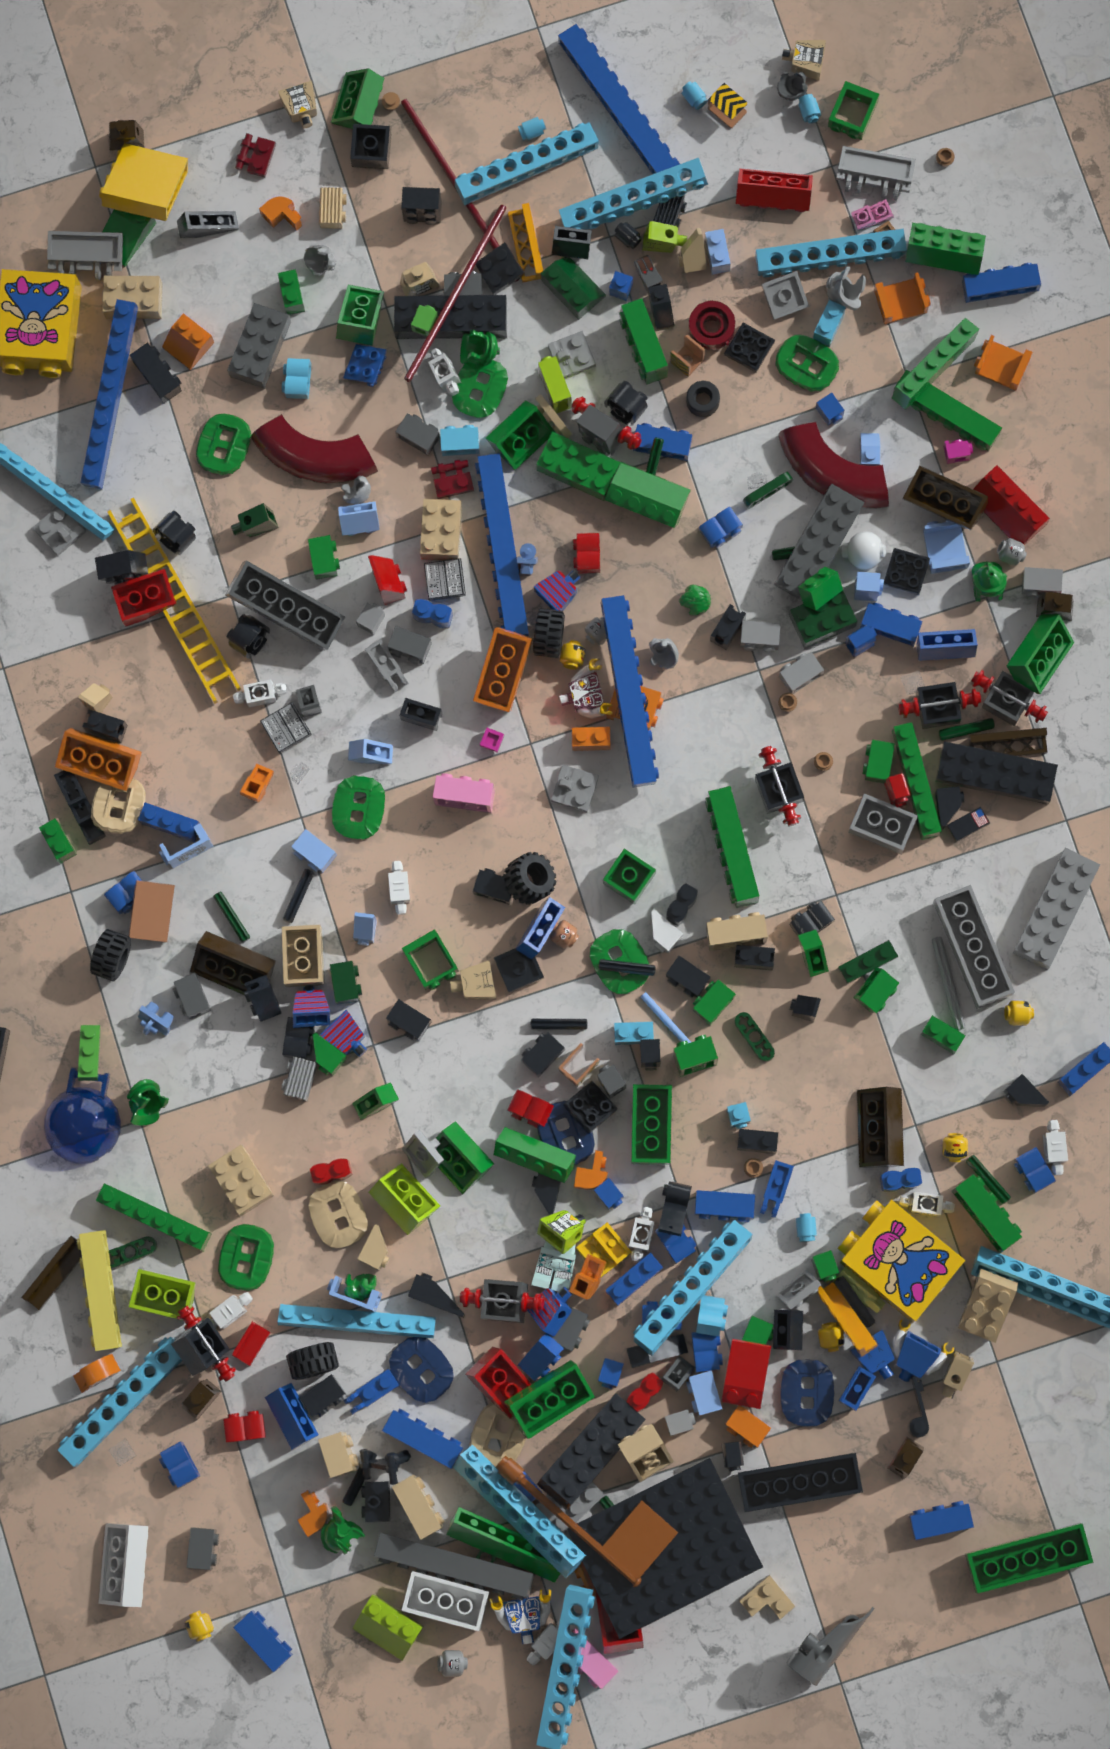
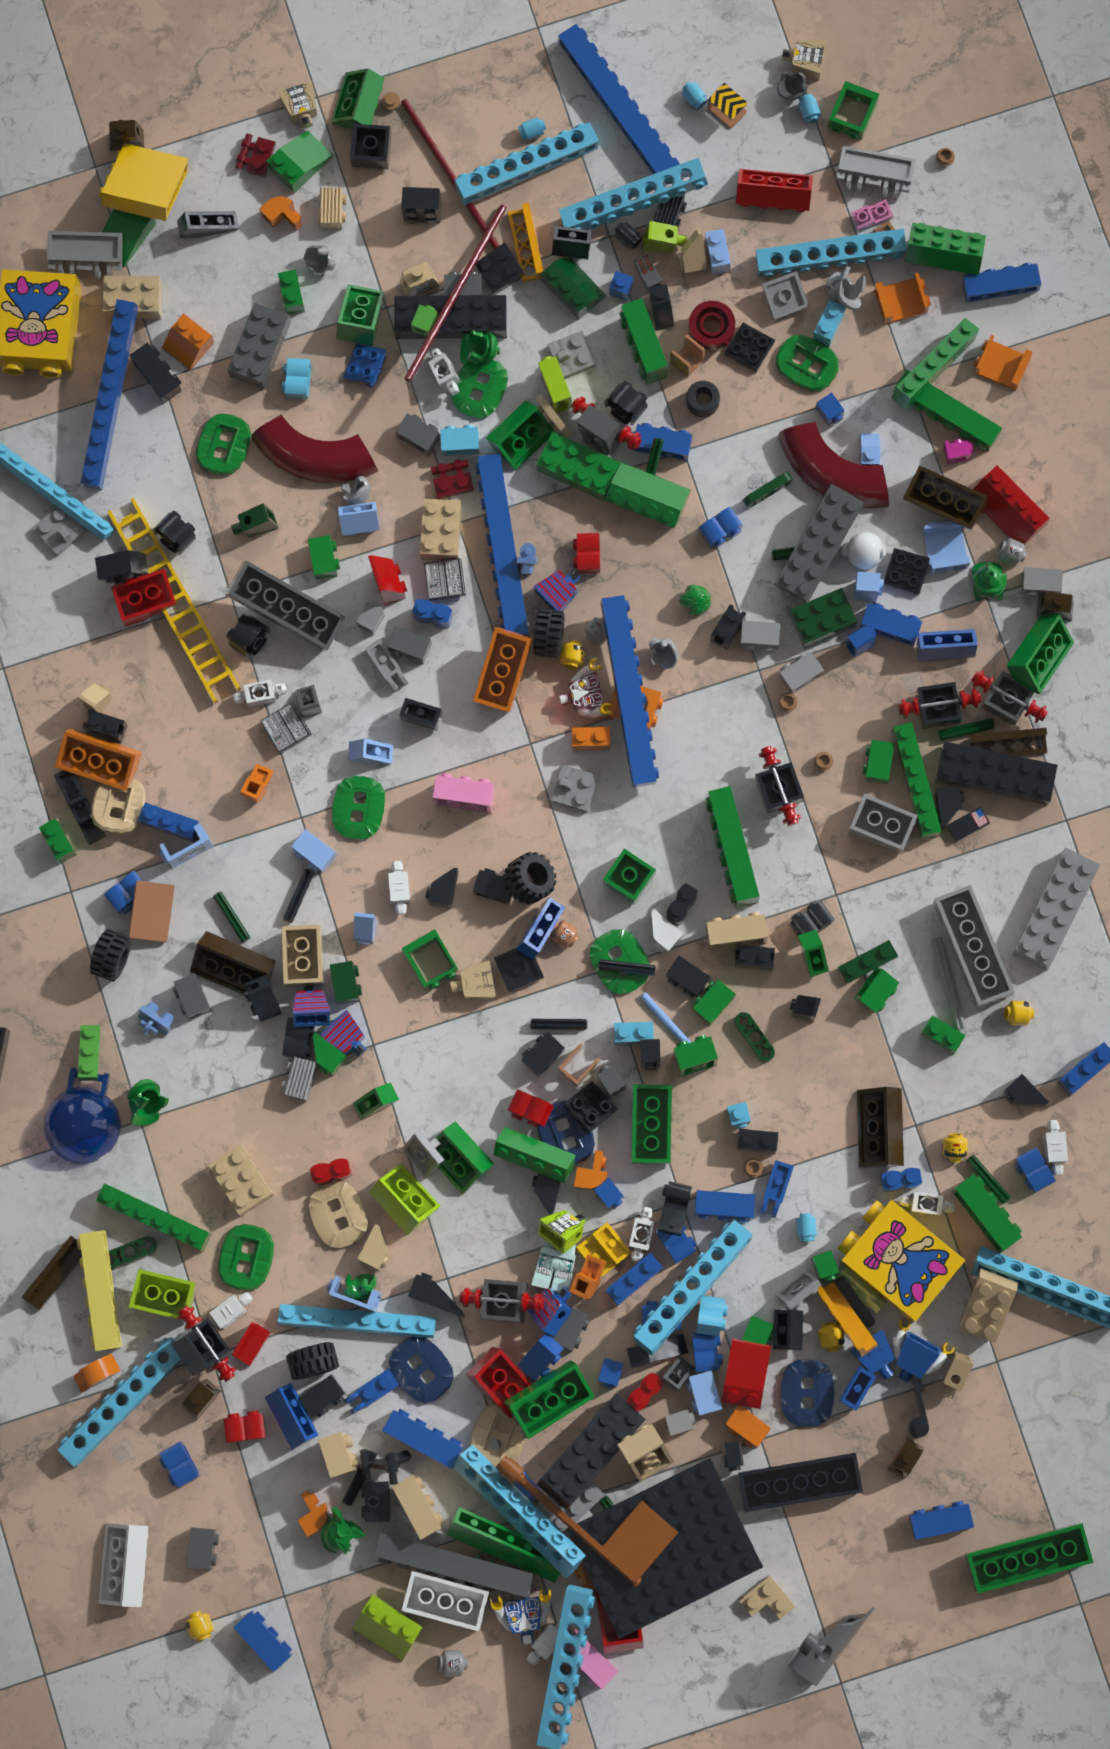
black brick [386,999,432,1041] -> none
dark pink plate [480,728,505,753] -> none
green brick [798,567,843,610] -> none
red brick [884,773,911,808] -> none
none -> green slope [267,130,334,194]
none -> black slope [425,868,459,909]

